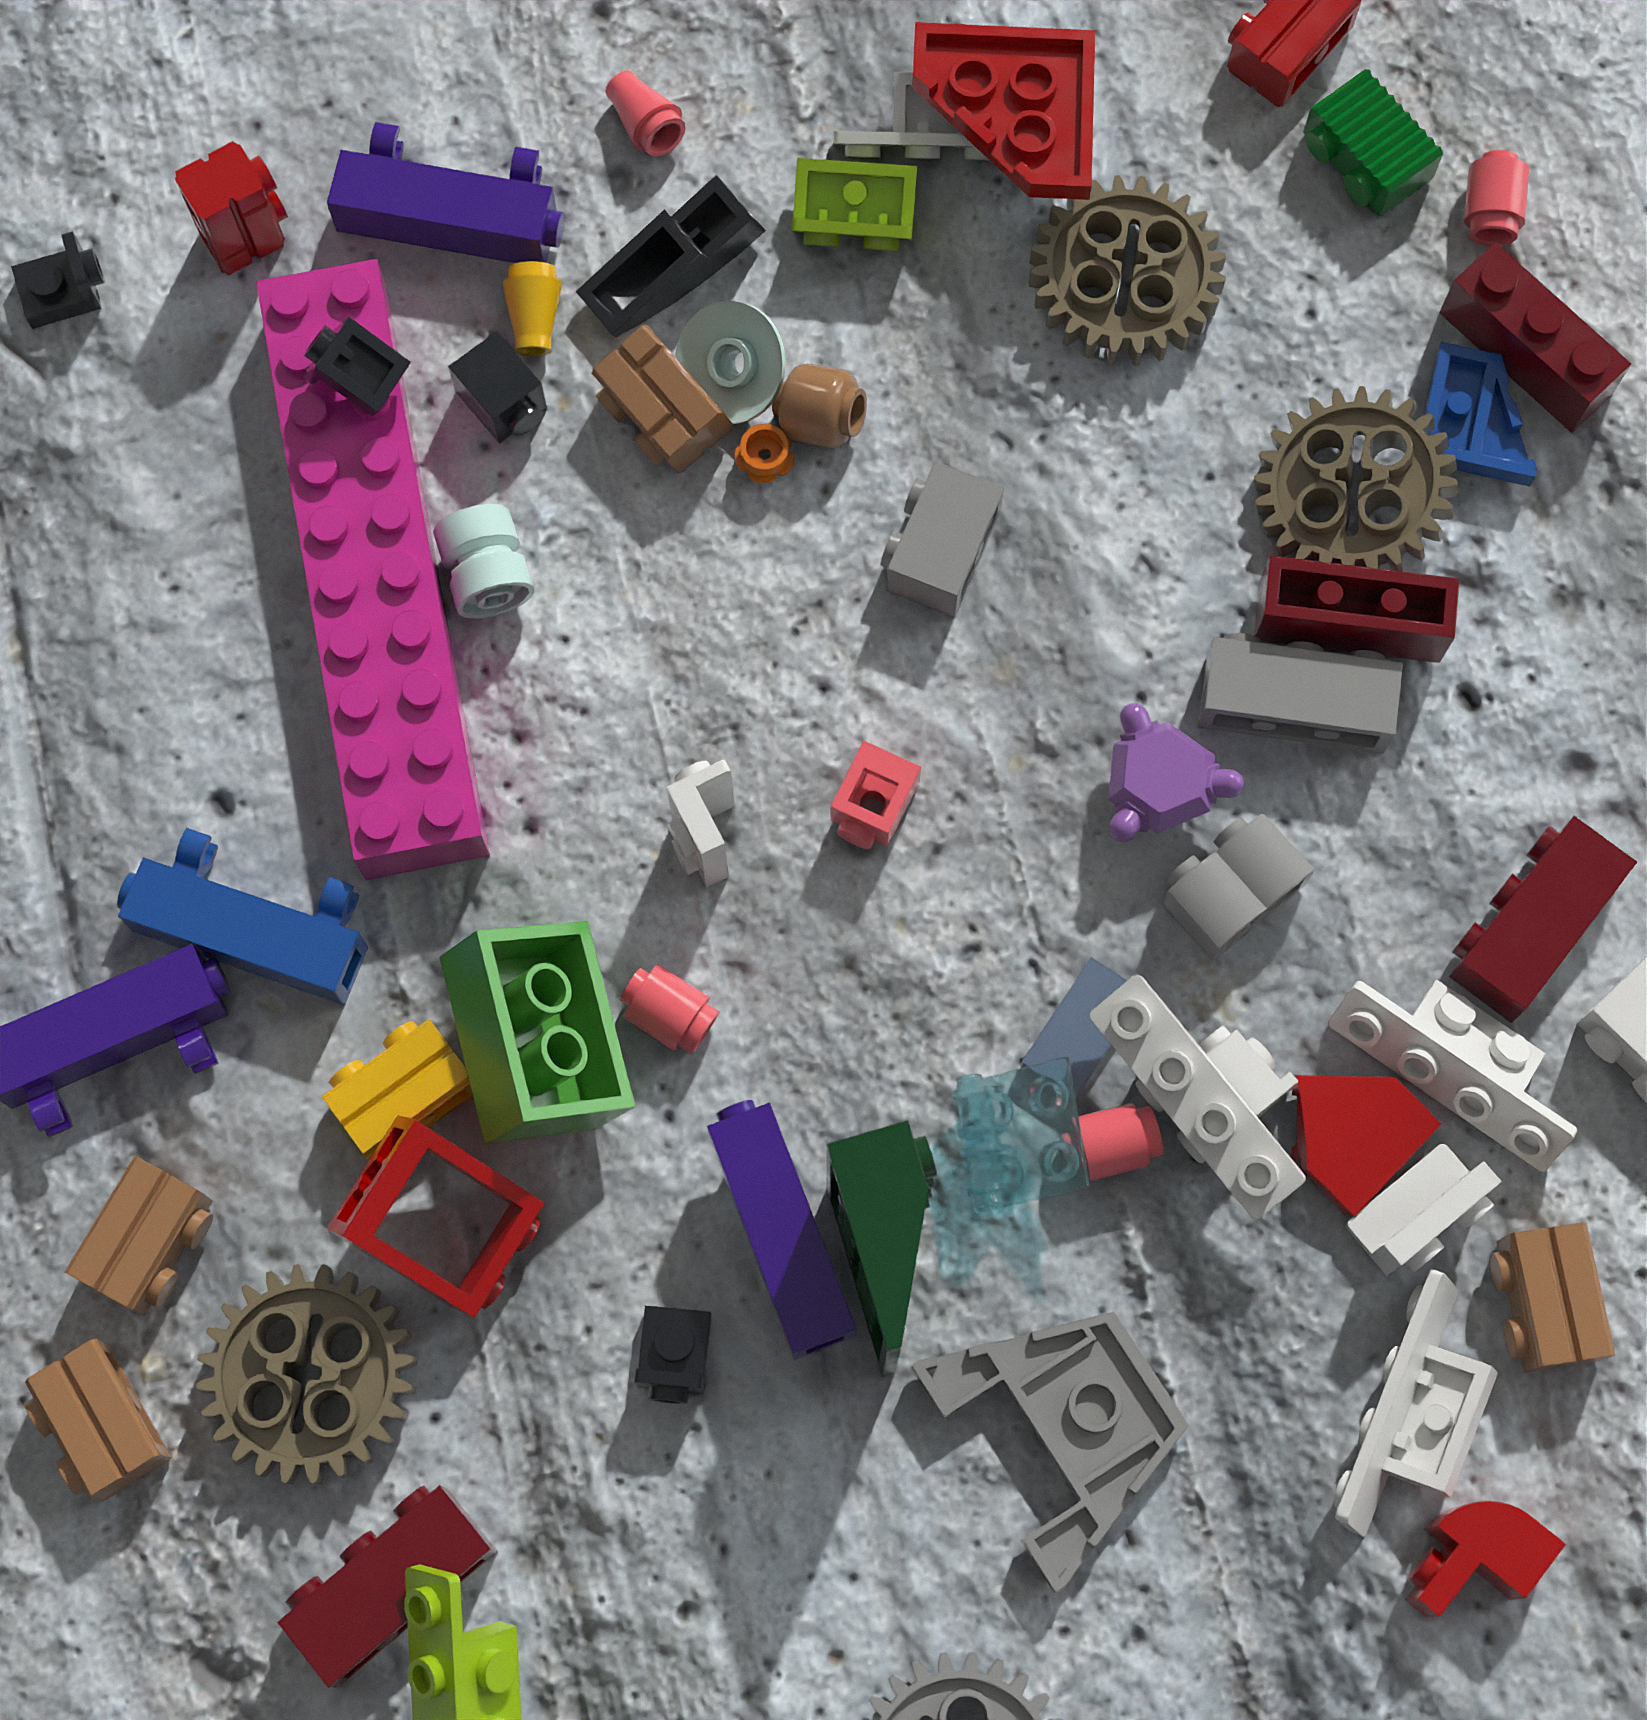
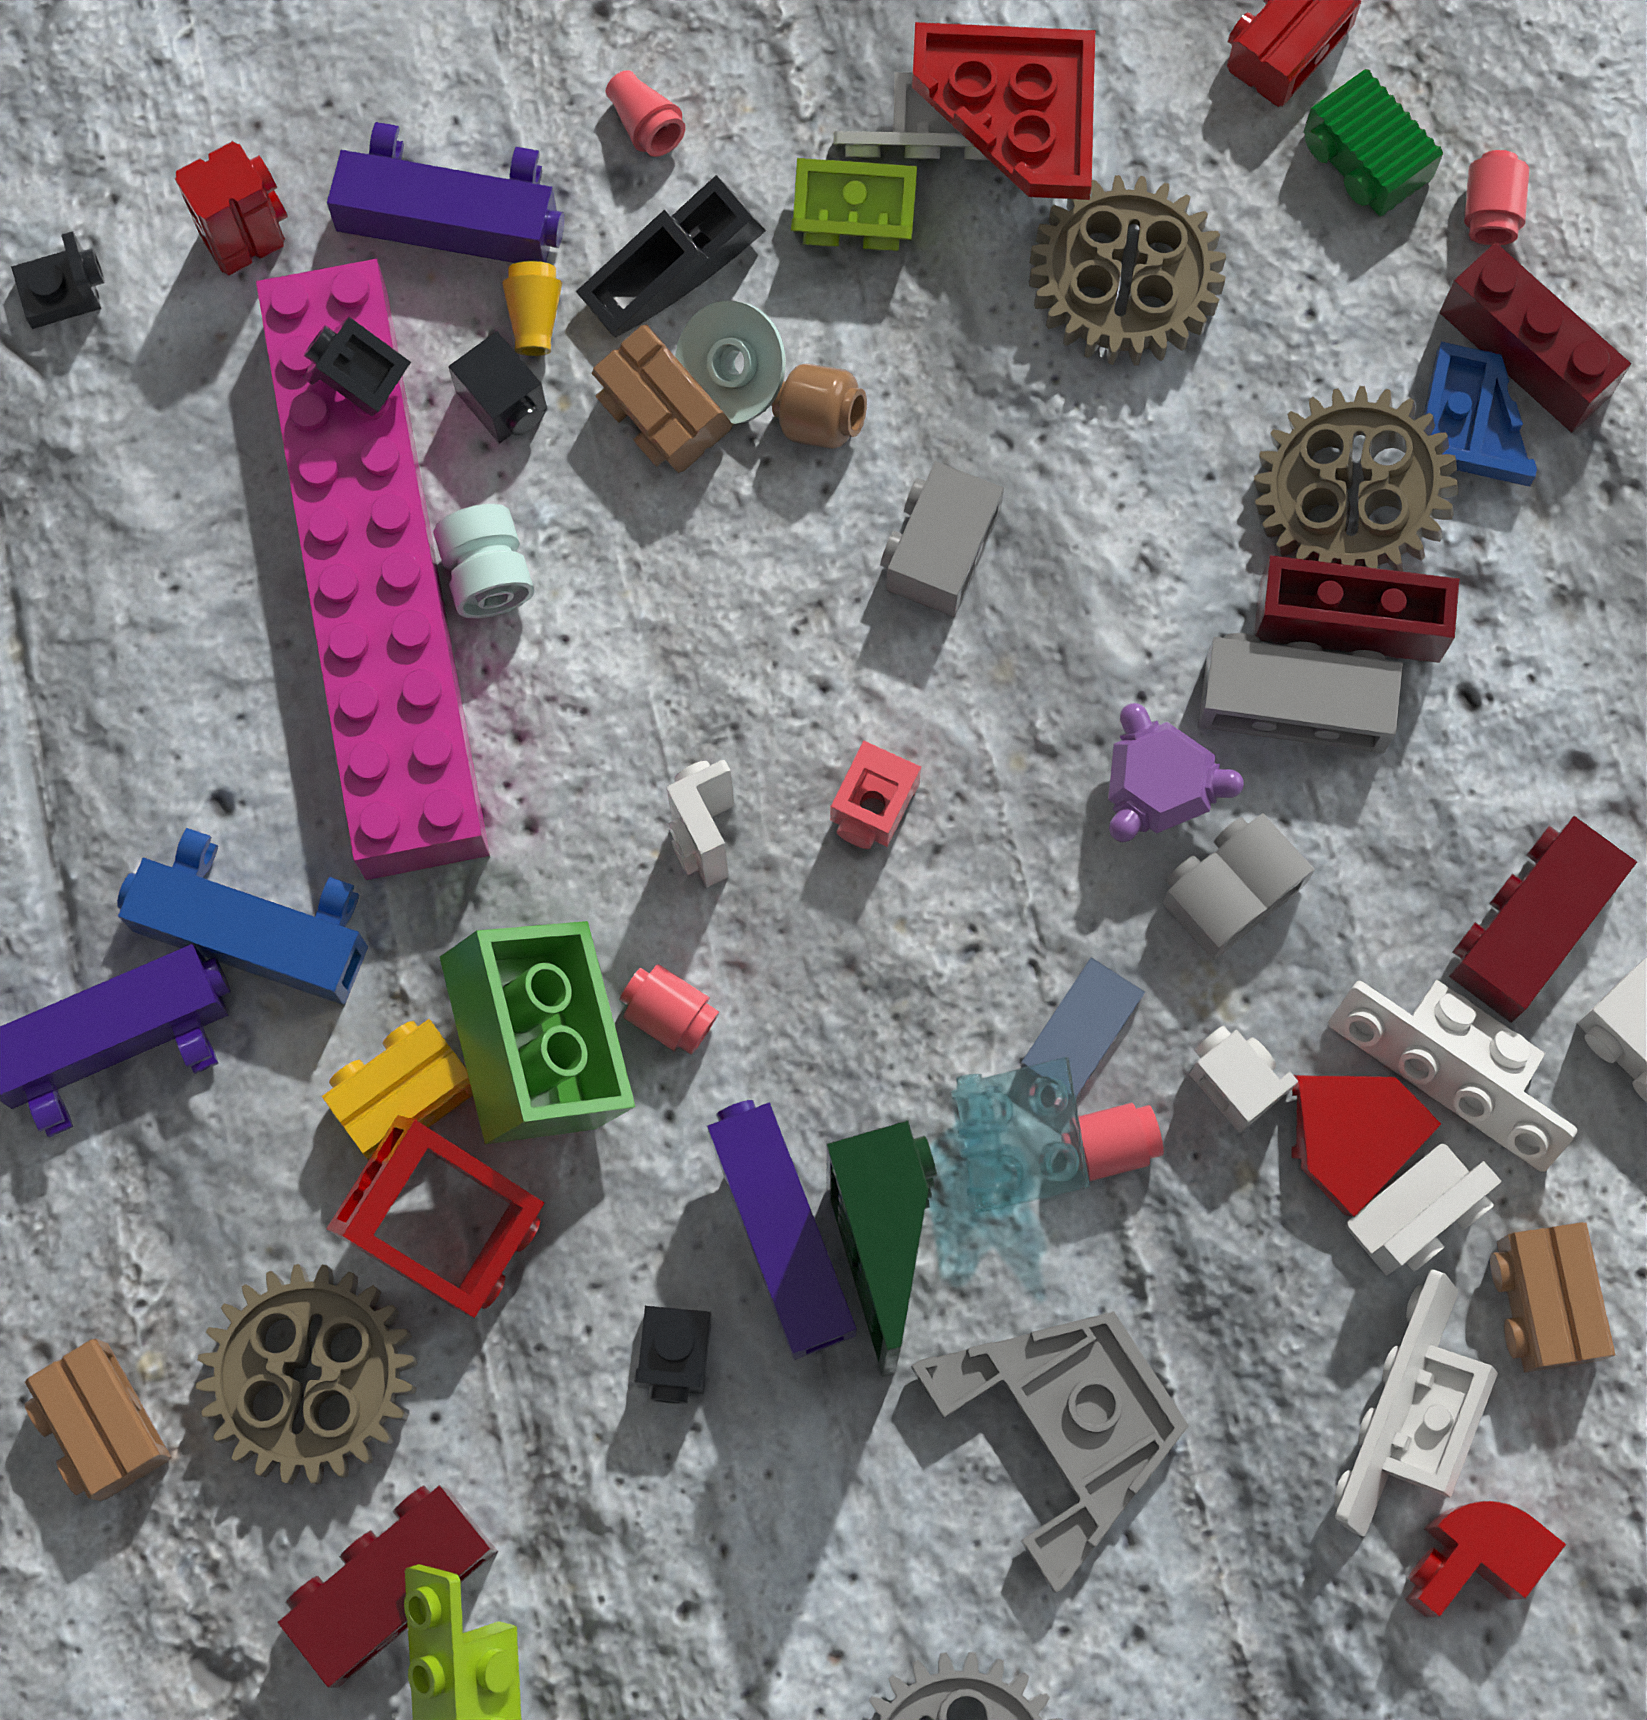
medium nougat brick [64,1156,213,1316] -> none
orange plate [734,424,795,484] -> none
white bracket [1090,975,1306,1219] -> none

